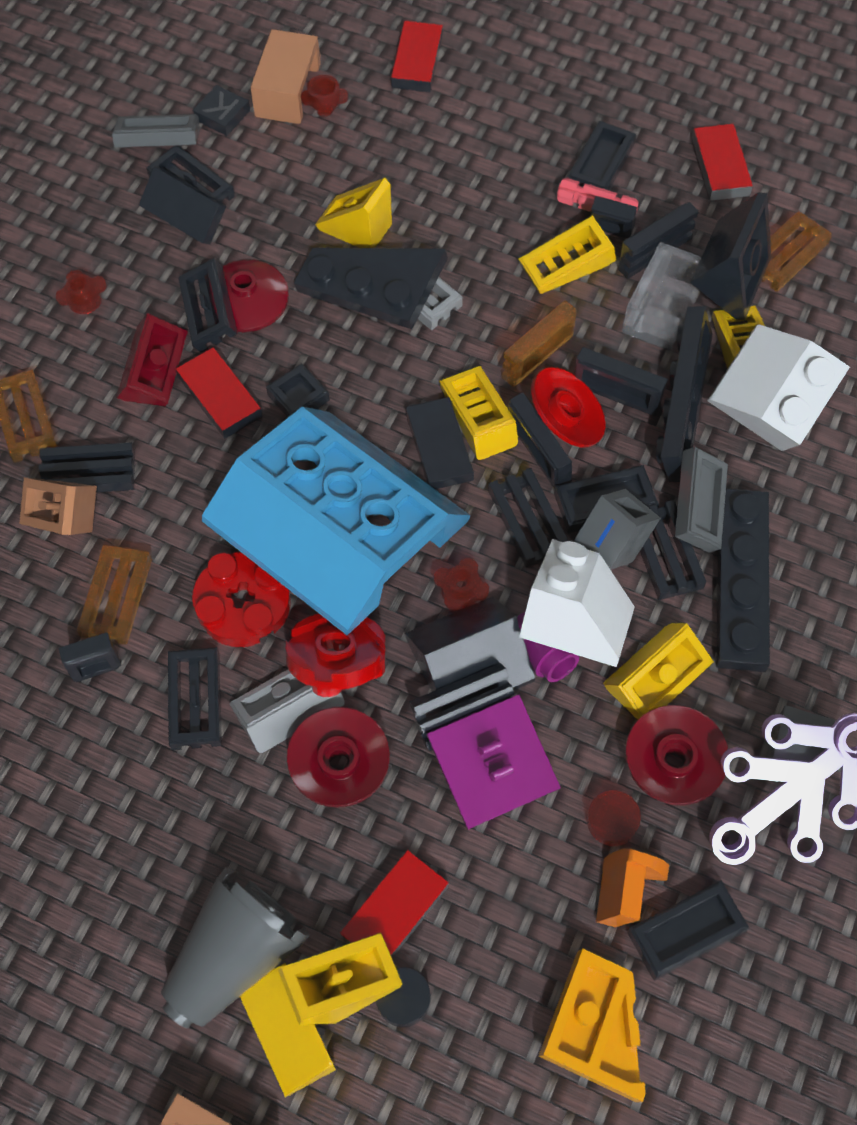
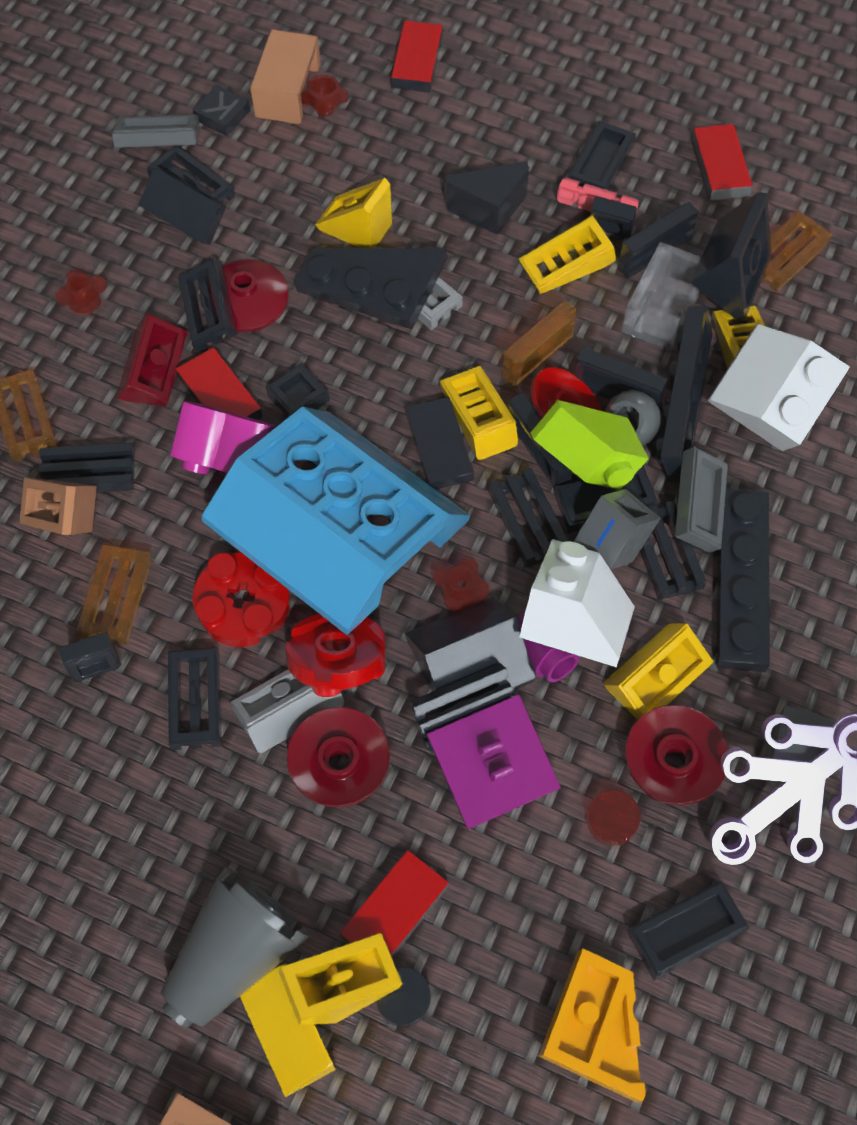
orange tile [596,848,669,927] -> none
none -> dark pink brick [170,402,277,477]
none -> black slope [445,161,529,235]
none -> lime slope [531,400,649,490]
none -> dark grey piece [604,390,661,446]

